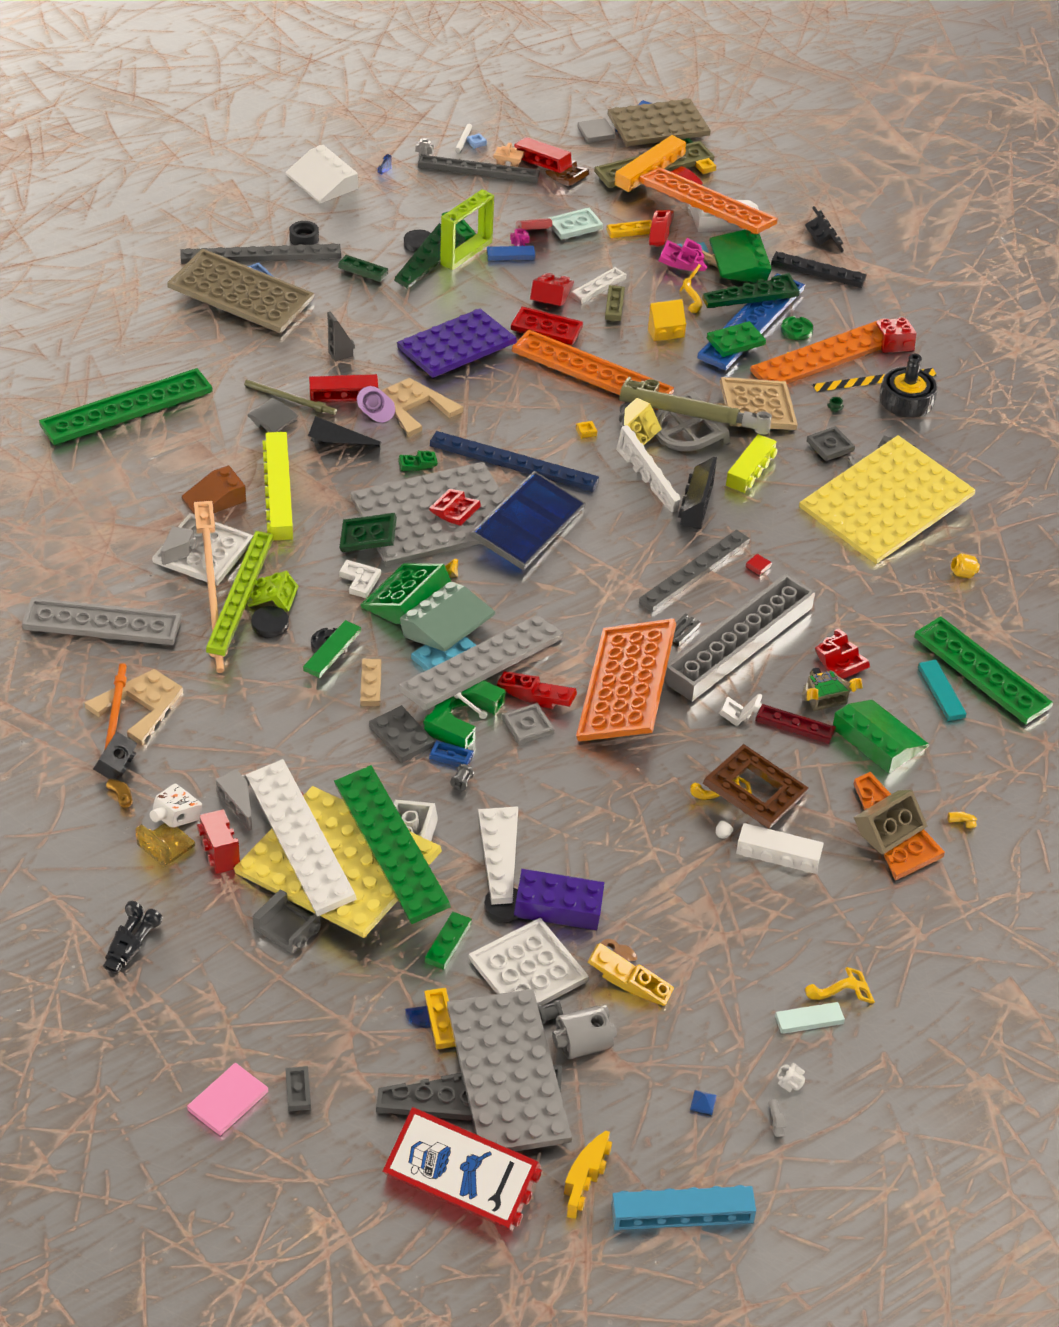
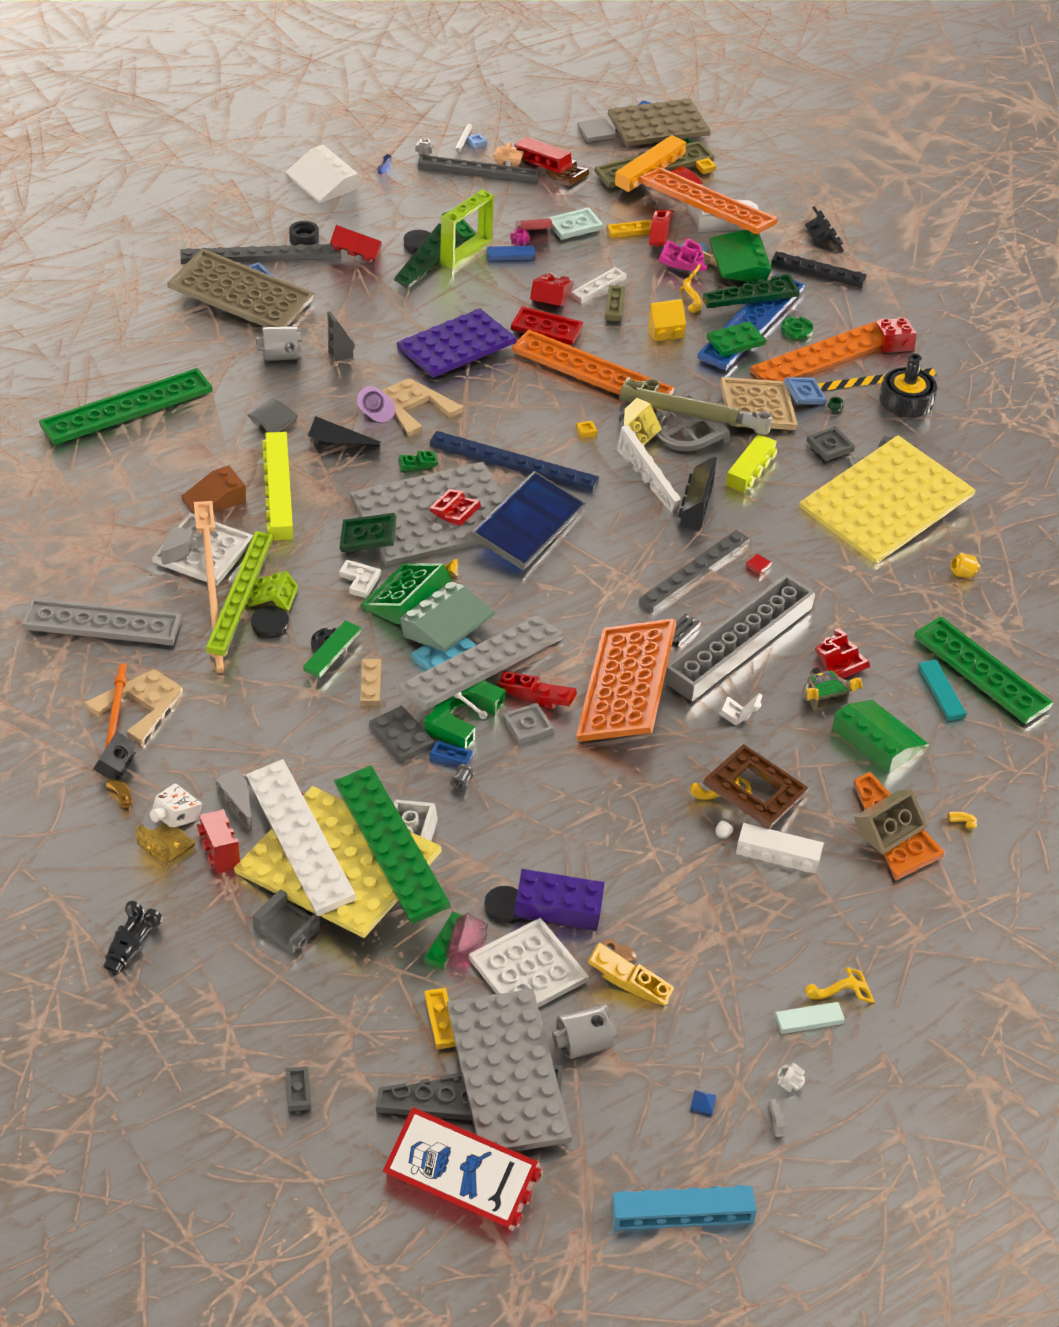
bright pink tile [187,1063,268,1136] -> none
olive bar [244,379,337,415] -> none
red brick [309,374,379,402] -> none
dark green plate [338,255,388,282] -> none
clear blue tile [405,1006,430,1028] -> none
white wing [478,807,518,905] -> none
dark grey bush [538,1000,563,1024] -> none
yellow slope [564,1131,613,1219] -> none
dark red tile [755,704,836,744] -> none
none -> light grey cylinder [256,326,302,361]
none -> red slope [330,225,382,262]
none -> clear pink slope [446,913,488,958]
none -> medium blue tile [784,377,827,405]

